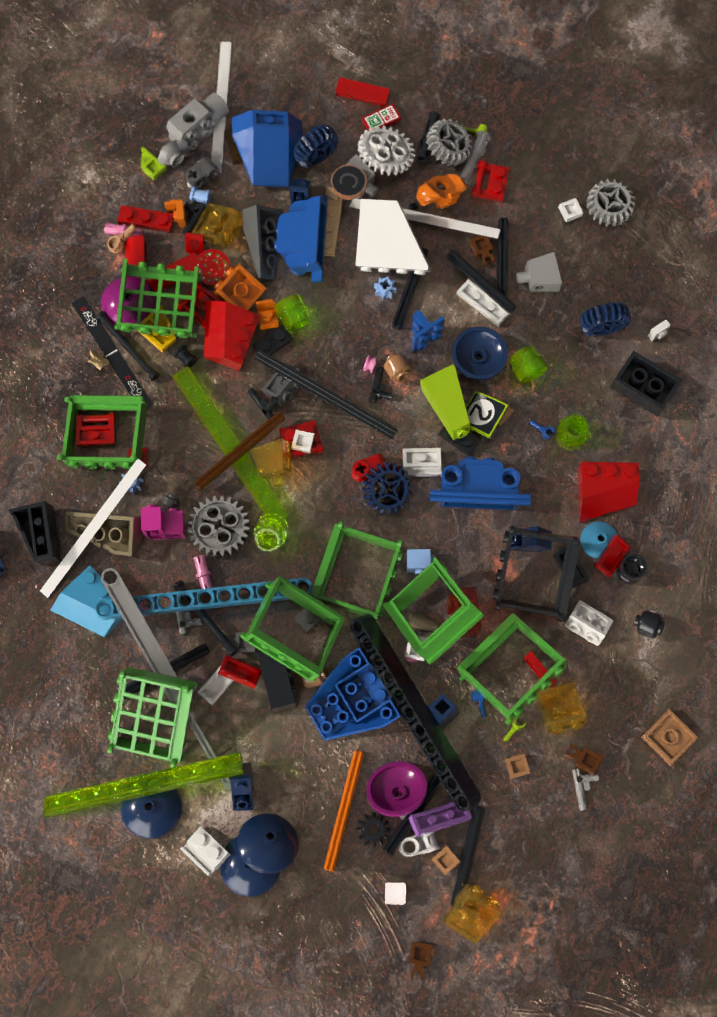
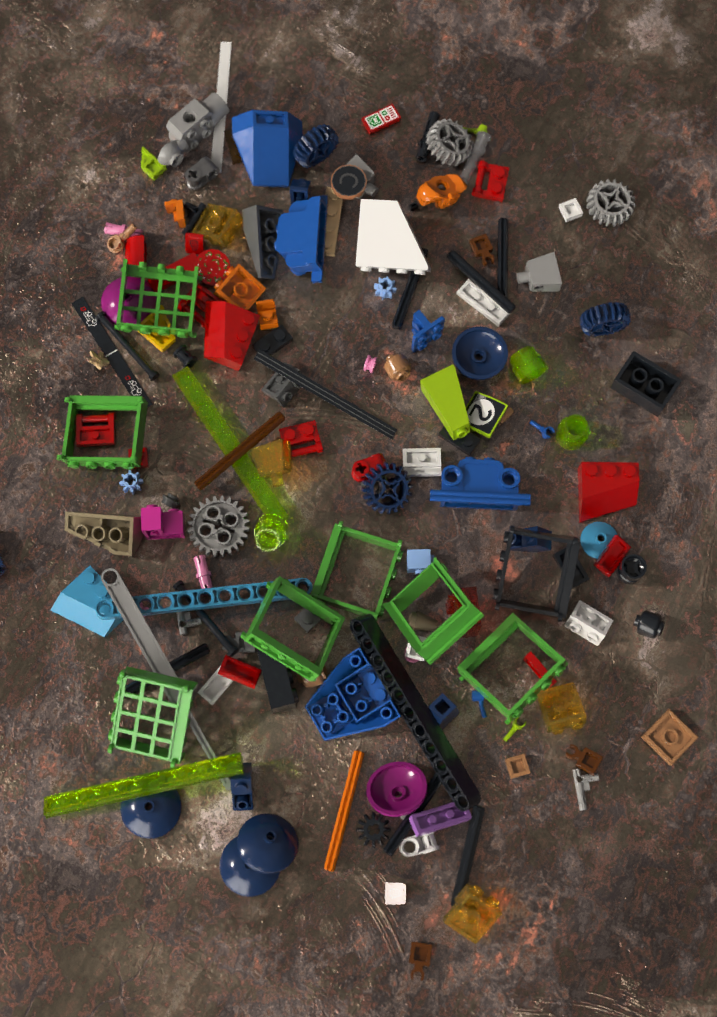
black wedge [8,501,61,565] -> none
white sticker [40,459,146,598] -> none
red plate [117,205,174,233] -> none
white plate [180,826,230,877] -> none
light blue bush [189,186,212,206] -> none
black hose [247,388,278,420] -> none
clear neon green piece [274,294,310,331] -> none
white plate [291,430,315,453] -> none
red tile [335,77,390,107] -> none
white sticker [350,198,500,239] -> none
white gear [358,125,415,176] -> none
black hose [369,366,393,403] -> none
medium nougat plate [431,845,461,875] -> none
white plate [648,320,670,342] -> none

